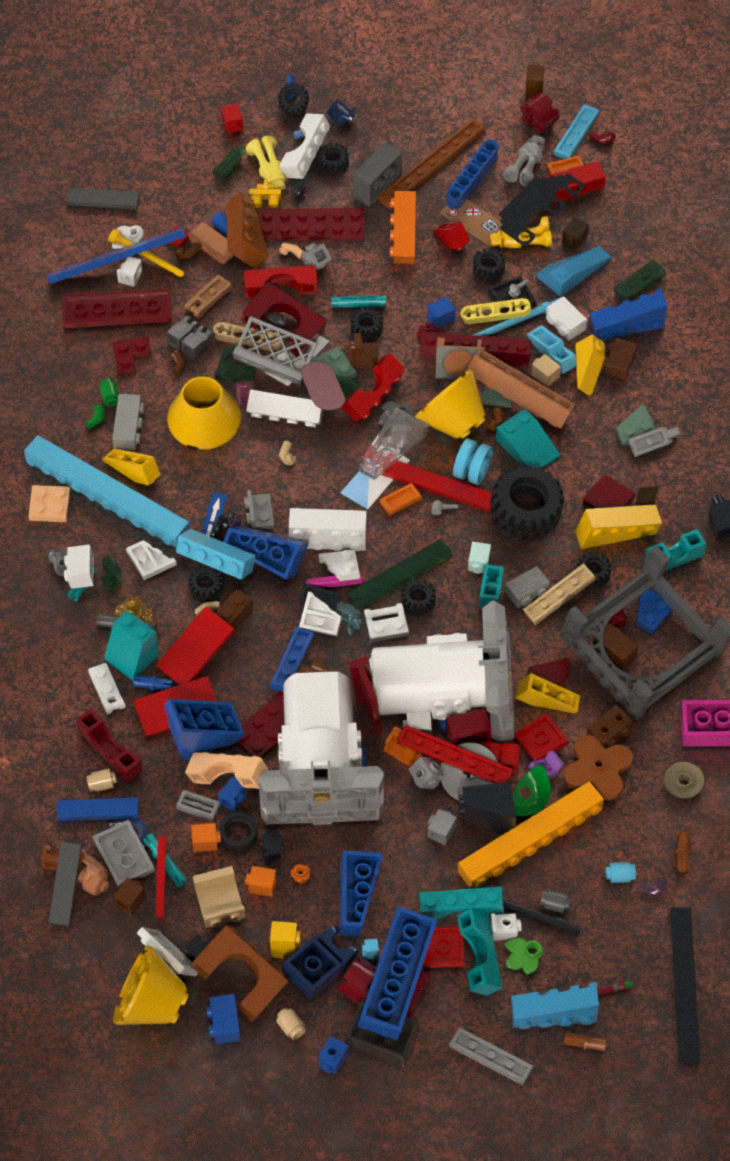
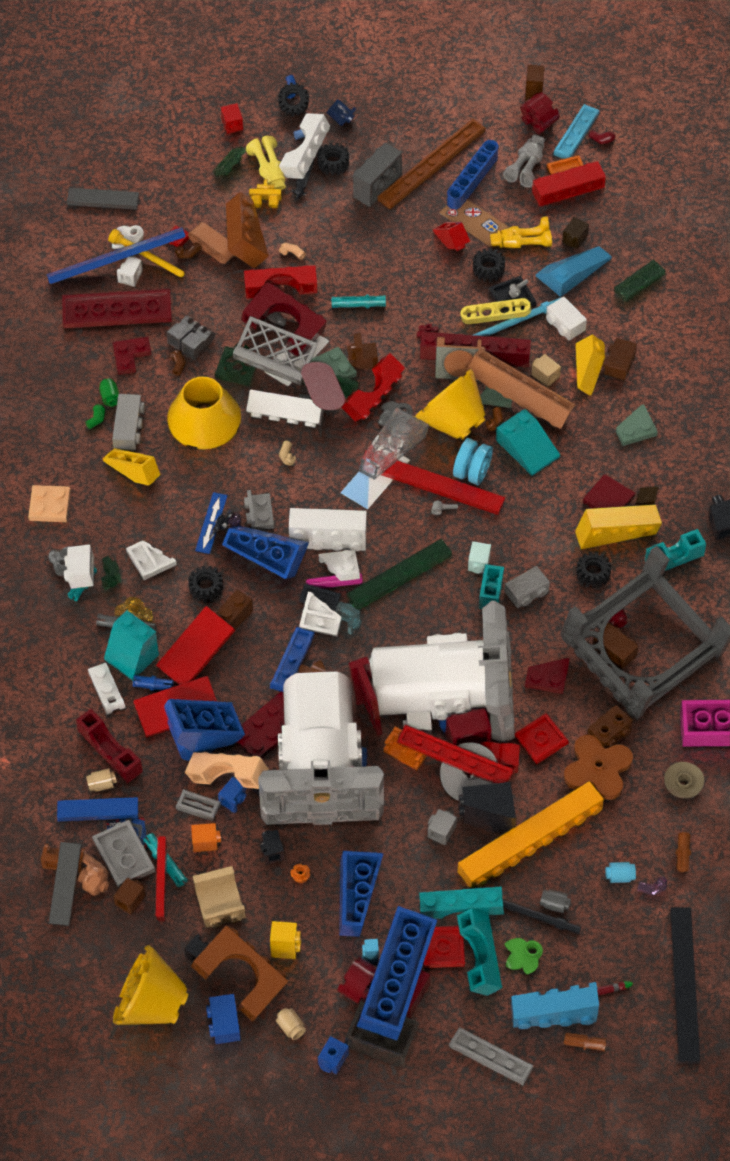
medium azure brick [24,435,190,548] -> none
white plate [137,927,198,976] -> none
medium azure brick [176,528,256,579] -> none
medium nougat plate [184,274,232,319] -> none
tan arm [194,601,220,617] -> none
blue cone [211,212,227,236] -> none
tan beam [213,322,282,351] -> none
black tyre [219,812,258,853] -> none
clear pink slope [236,381,255,404] -> none
orange brick [245,866,277,897] -> none
dark red plate [258,208,365,241] -> none
dark blue brick [282,925,360,1001] -> none
light grey brick [301,243,332,270] -> none
black tyre [350,307,383,342] -> none
white plate [364,603,409,643] -> none
orange tile [380,483,422,516] -> none
orange wedge [390,191,416,264] -> none
black tyre [401,578,436,616] -> none
light grey brick [408,757,444,789] -> none
blue brick [426,297,456,328] -> none
black tyre [490,465,564,539] -> none
white brick [490,913,521,941] -> none
black piece [499,173,584,246] -> none
green piece [513,765,551,816] -> none
yellow slope [516,673,580,714] -> none
tan tile [523,563,596,625] -> none
medium azure slope [527,325,577,374] -> none
medium lavender bracket [528,750,564,779] -> none
blue wedge [589,288,667,340] -> none
light grey hinge [628,427,680,458] -> none
blue wing [636,589,672,635] -> none

